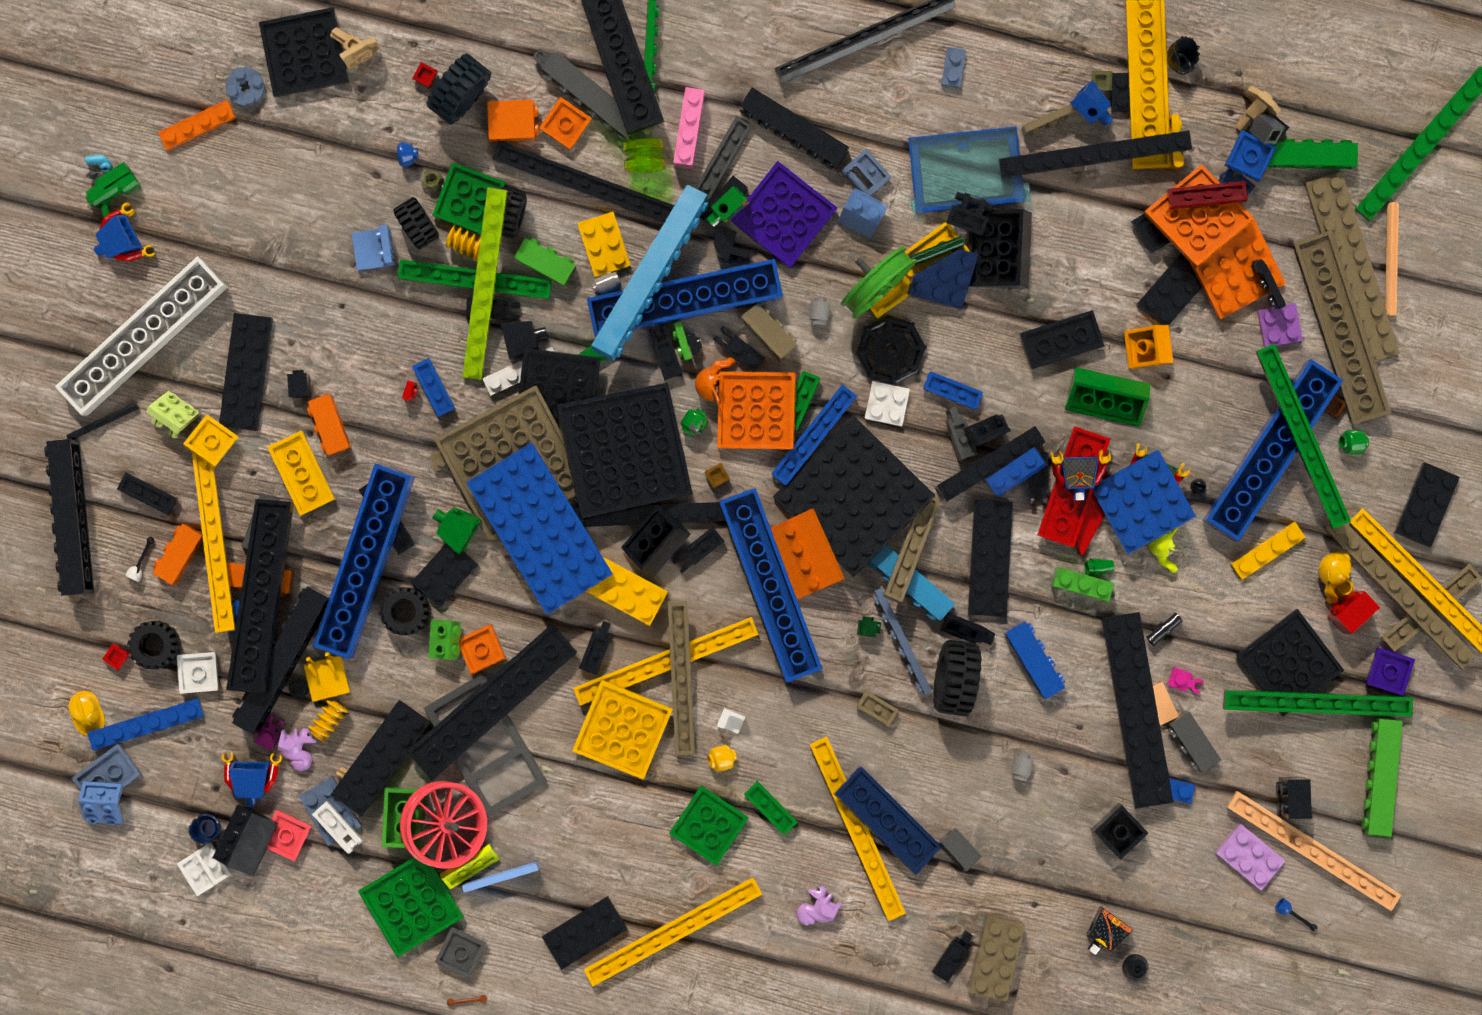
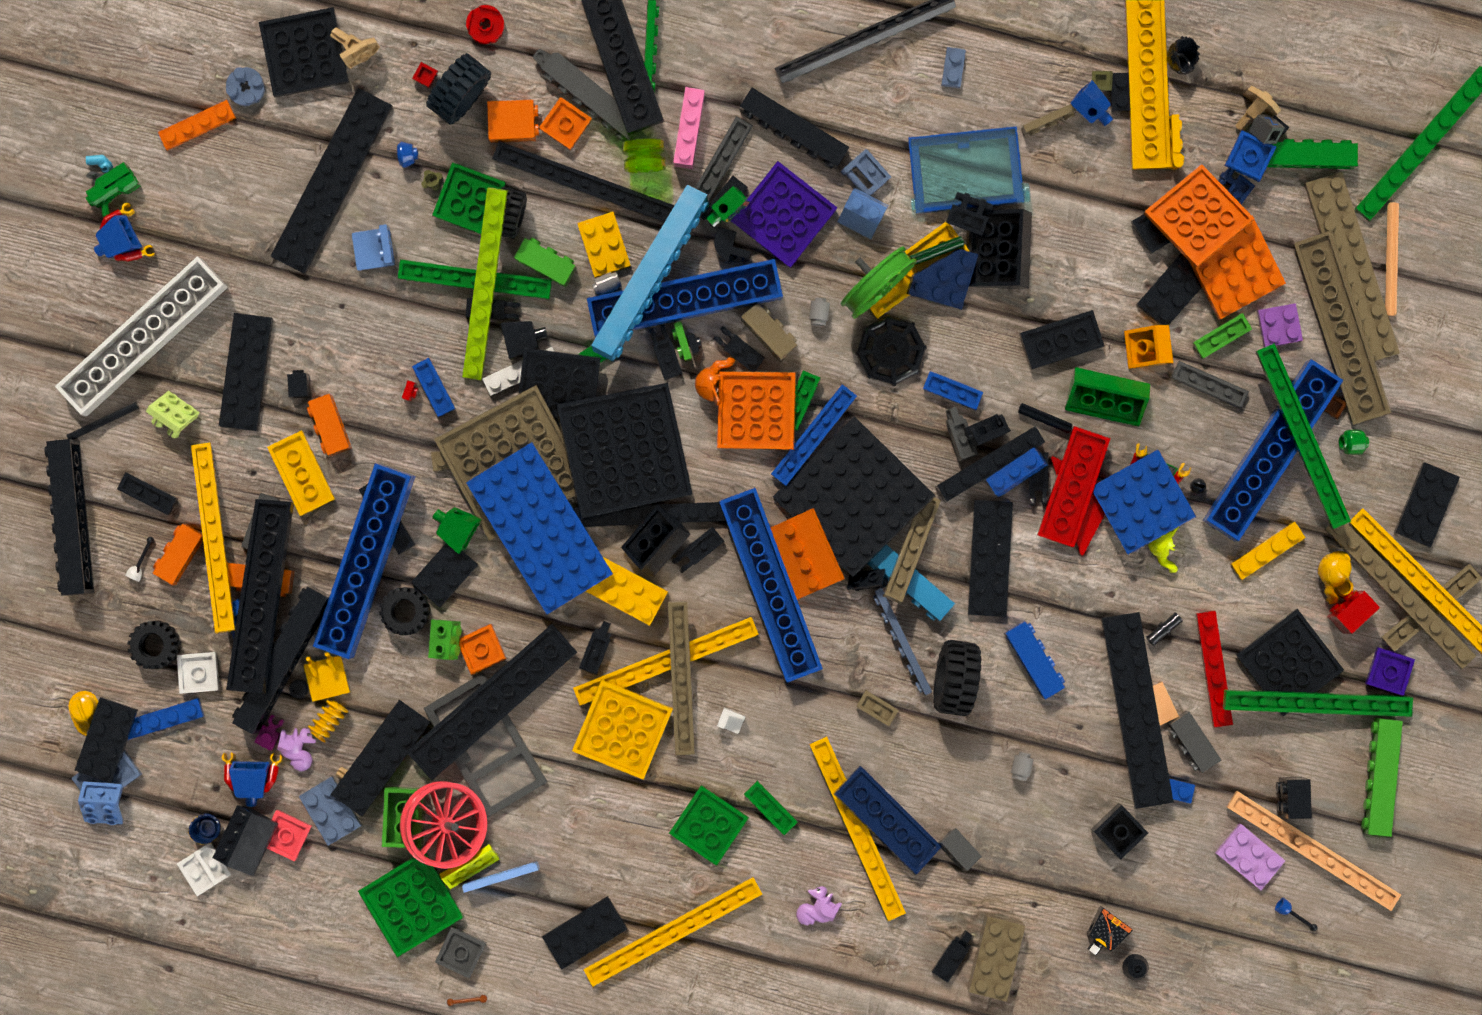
red plate [102,643,130,670] -> none
yellow plate [183,415,238,468] -> none
white plate [312,801,364,854] -> none
black tyre [393,197,439,250] -> none
yellow piece [446,225,481,261] -> none
green head [680,408,709,437] -> none
pearl gold plate [705,463,730,489] -> none
yellow head [707,745,737,772] -> none
dark green plate [857,616,881,637] -> none
white plate [864,381,910,427] -> none
black hinge [940,613,995,646] -> none
black plate [998,130,1192,178] -> none
torso [1050,450,1111,501] -> none
bright green brick [1050,567,1114,602] -> none
green cone [1084,558,1114,577] -> none
dark red plate [1167,181,1248,209] -> none
dark pink plate [1167,667,1204,693] -> none
black hinge [1251,259,1286,309] -> none
none -> black plate [74,697,138,783]
none -> black plate [270,88,393,275]
none -> red plate [466,5,505,44]
none -> black hinge [847,569,889,591]
none -> black axle [1018,403,1073,433]
none -> dark grey tile [1170,361,1249,409]
none -> bright green plate [1192,313,1252,359]
none -> red plate [1195,611,1233,728]

